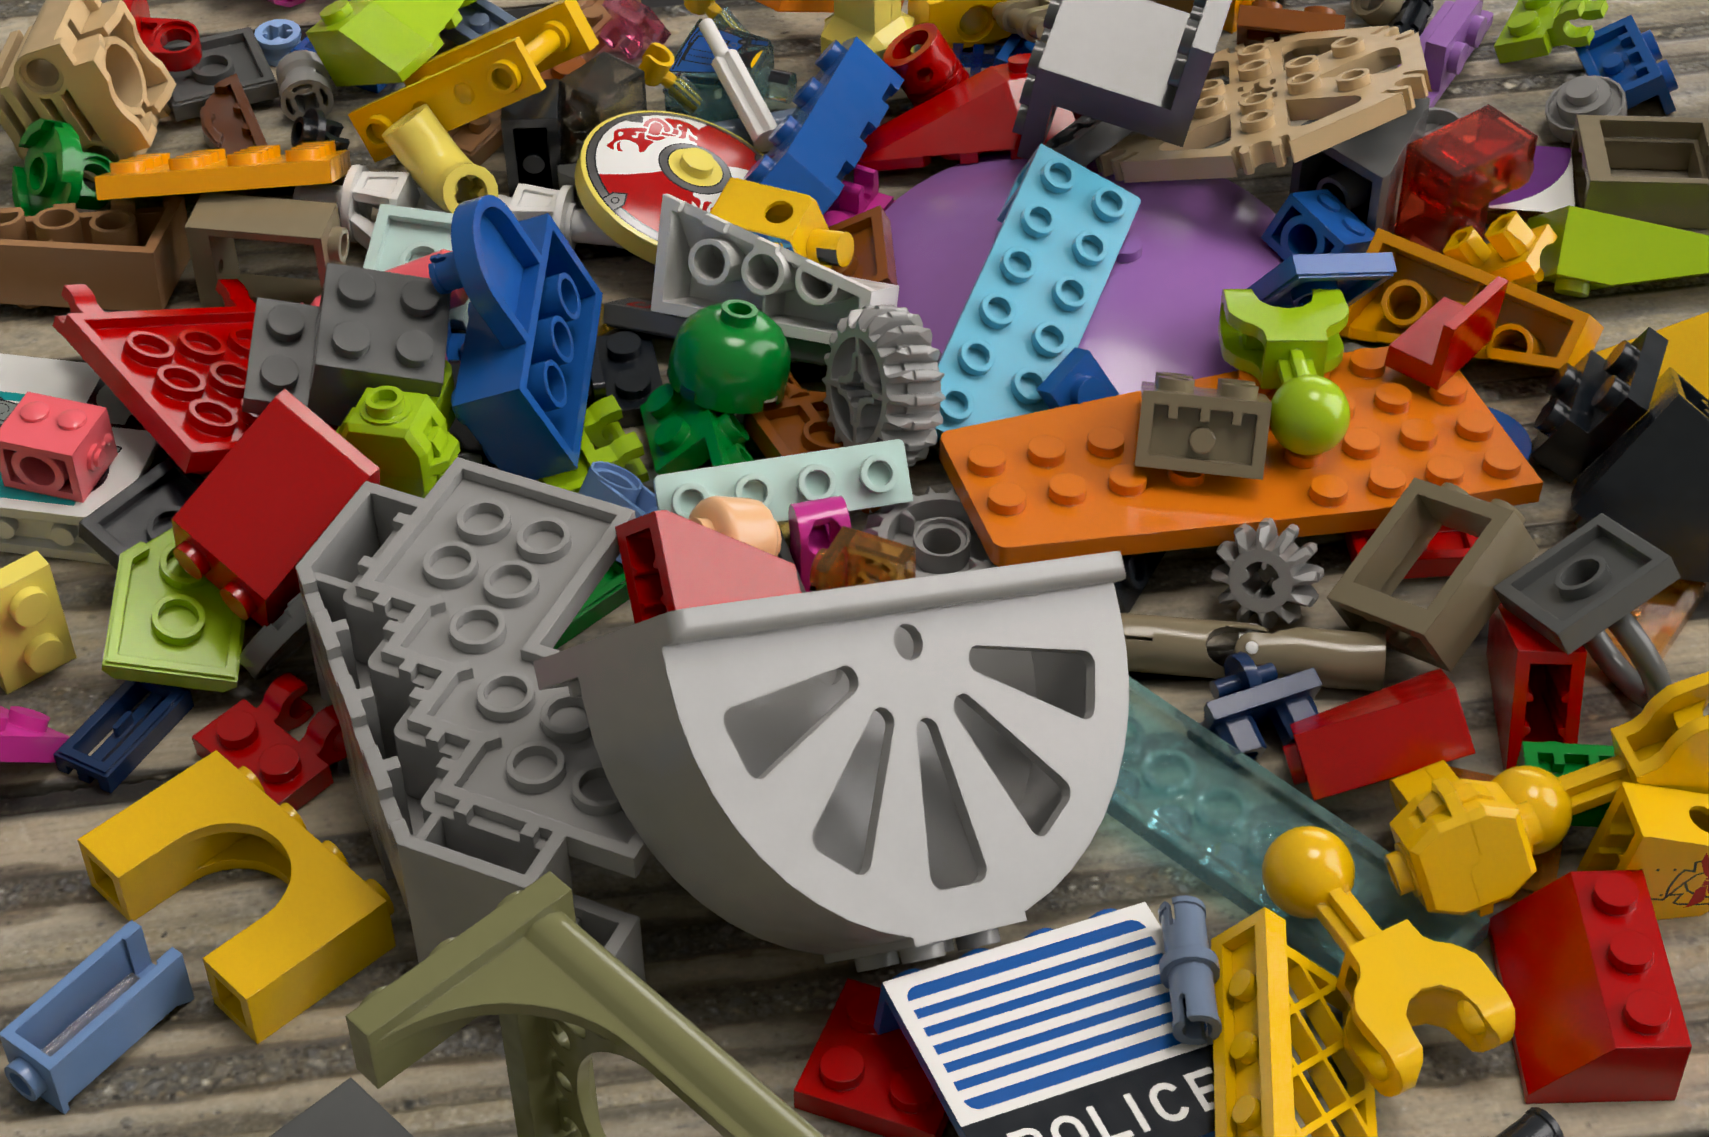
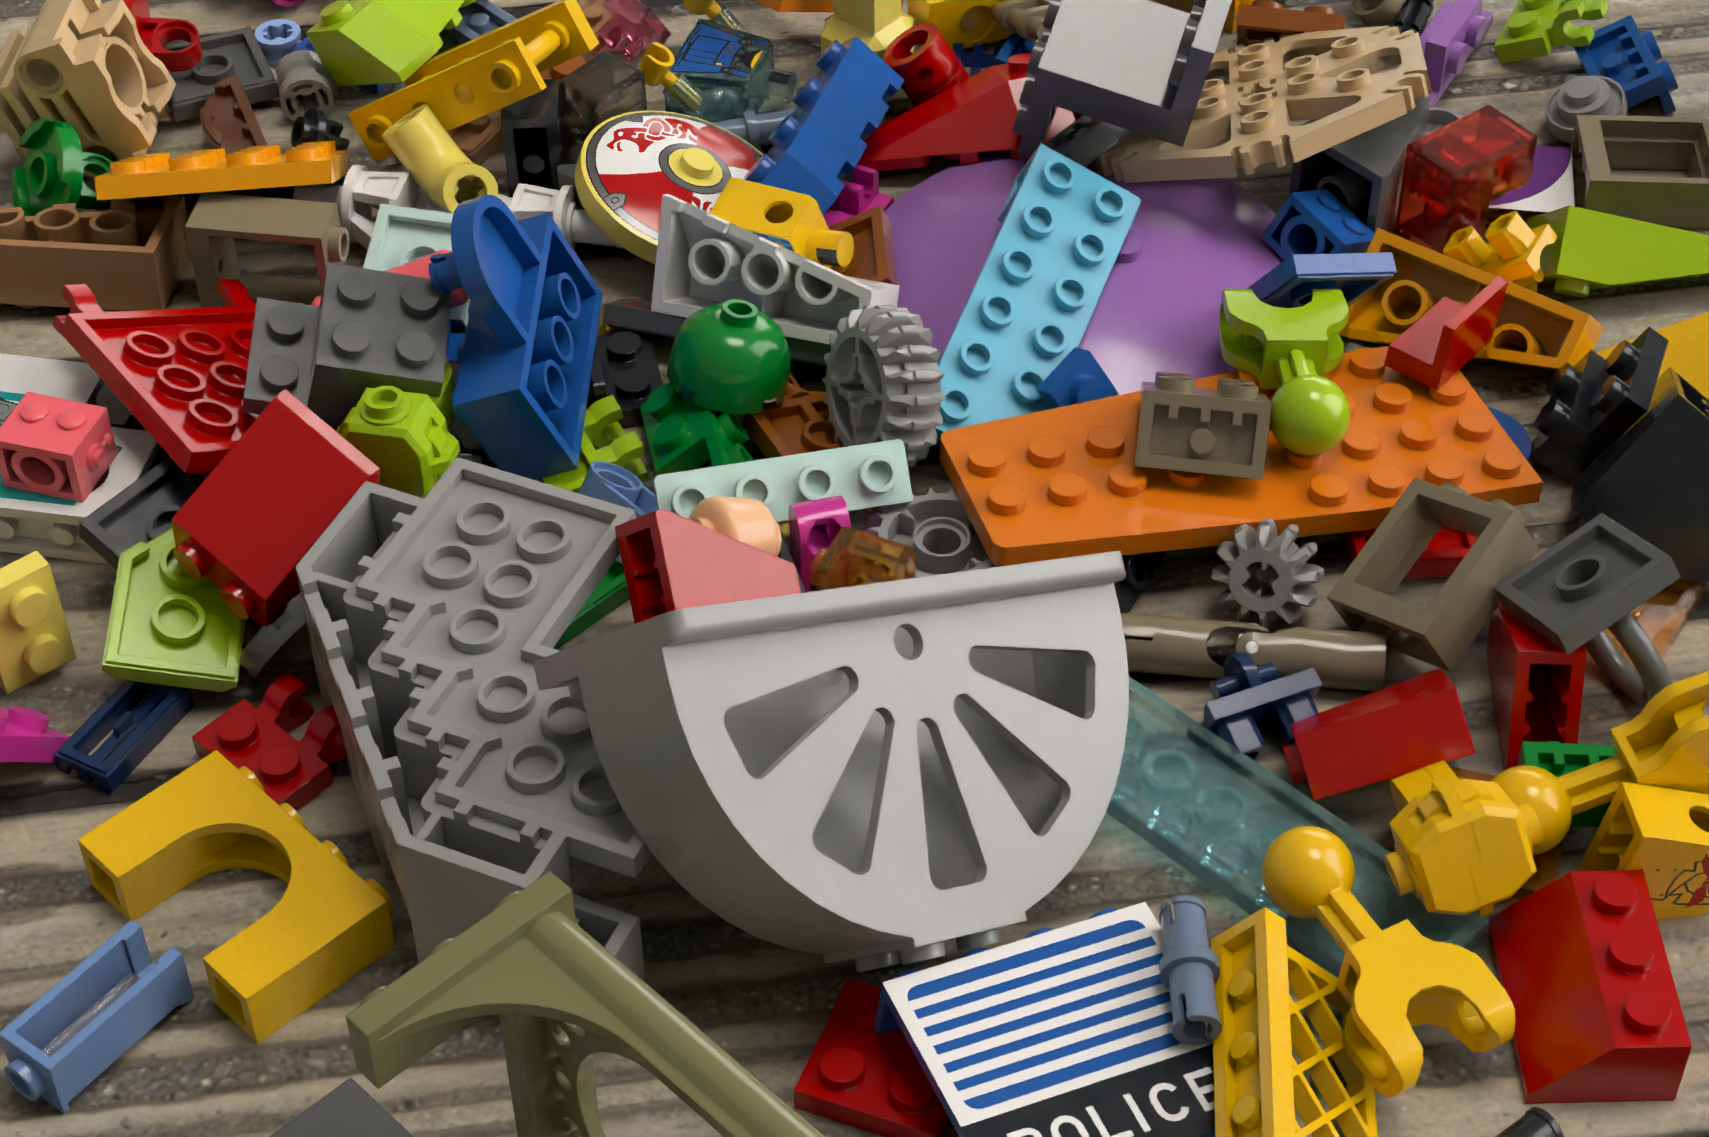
white axle [699,18,778,152] -> none

